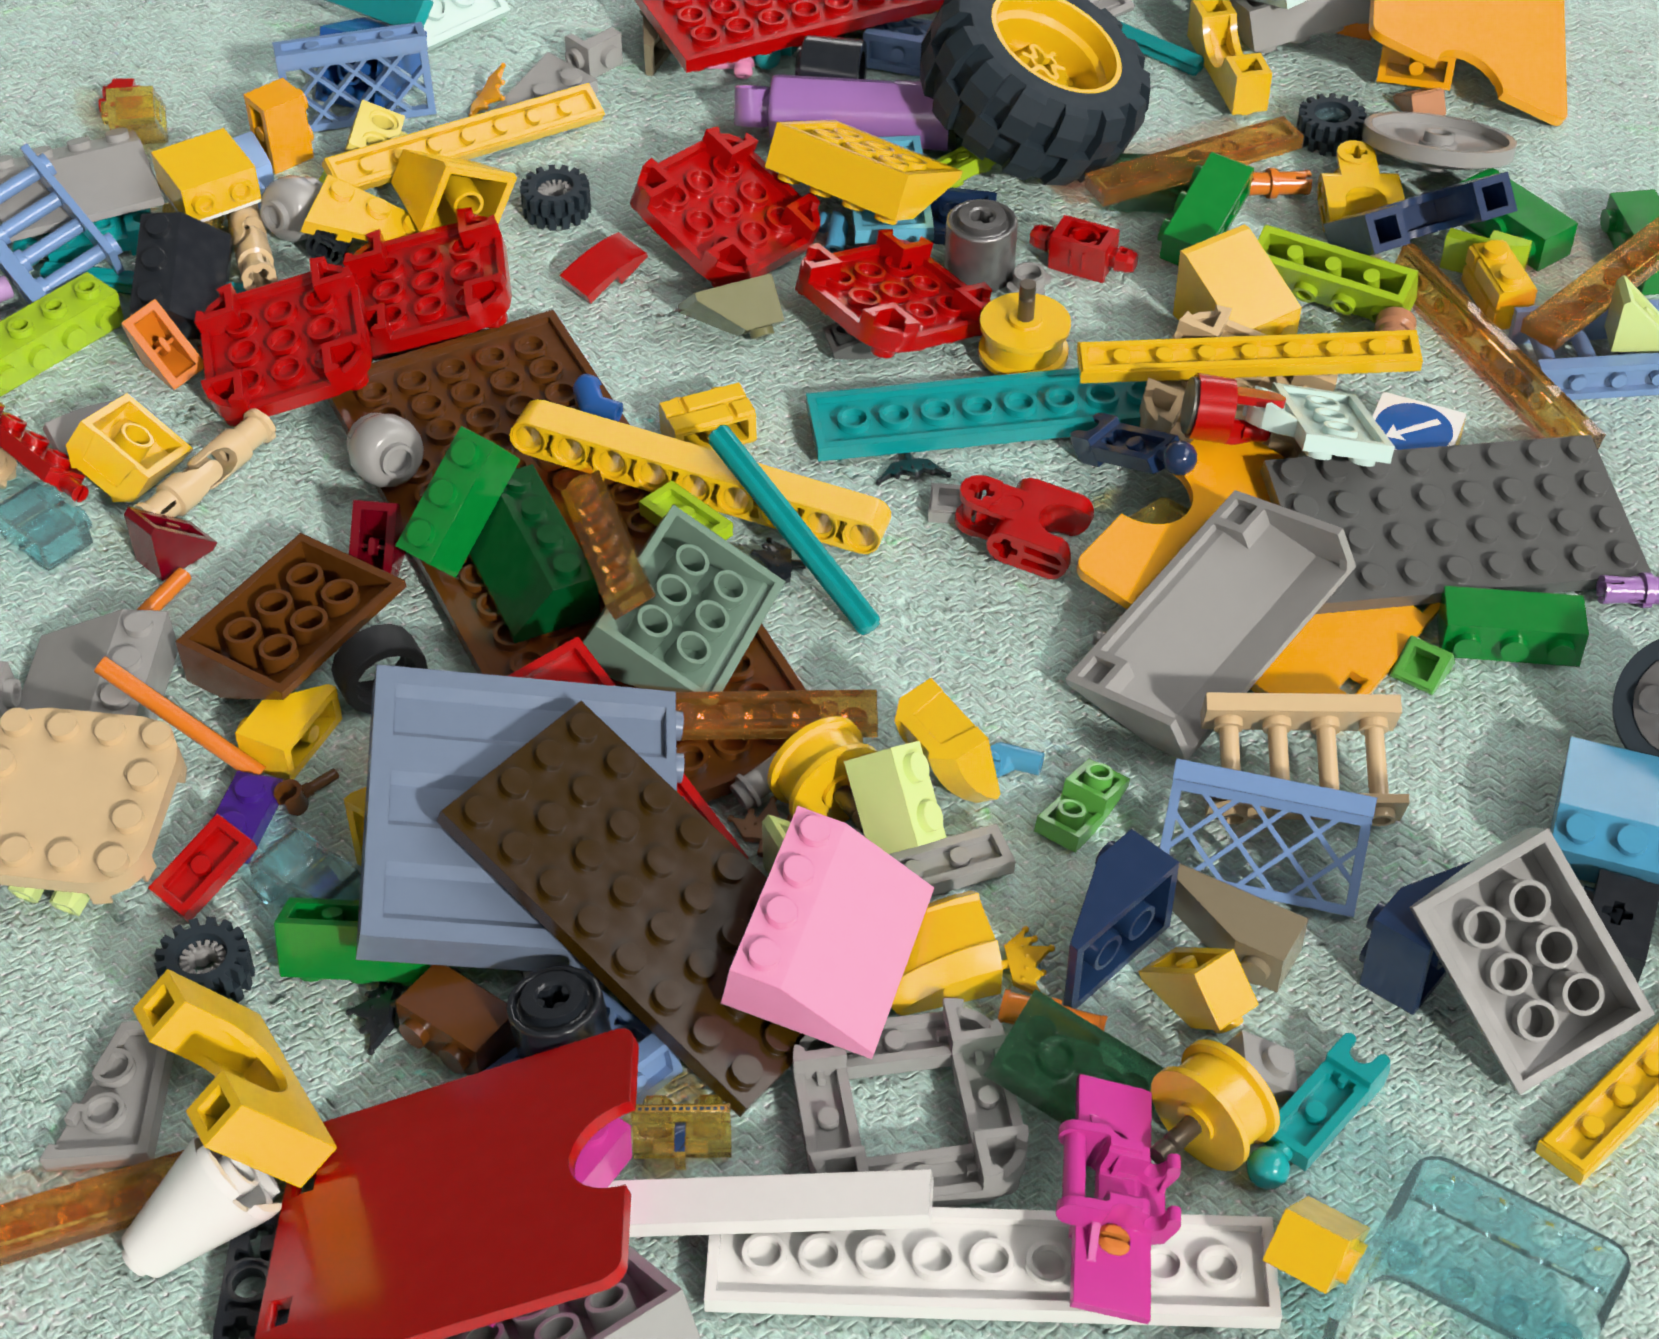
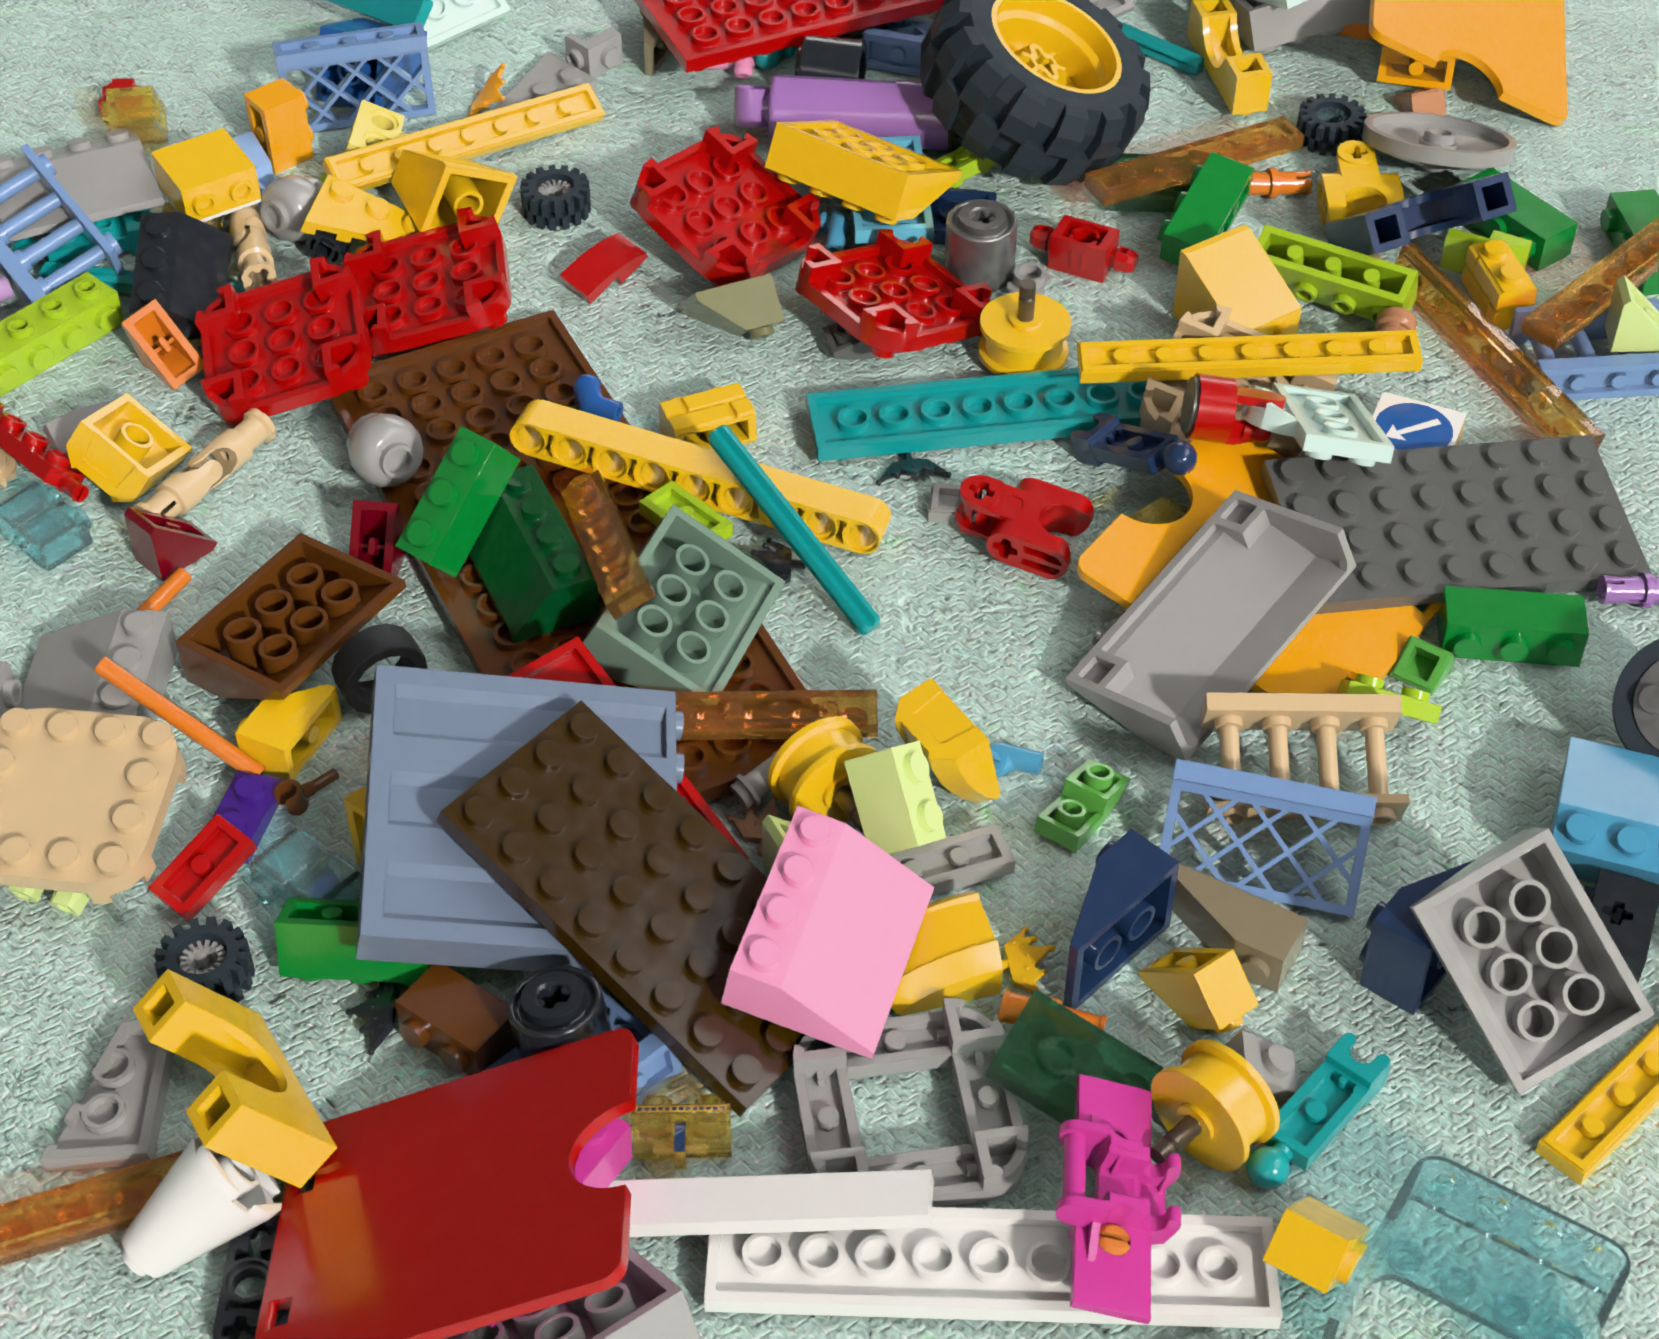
none -> lime plate [1337,673,1442,724]

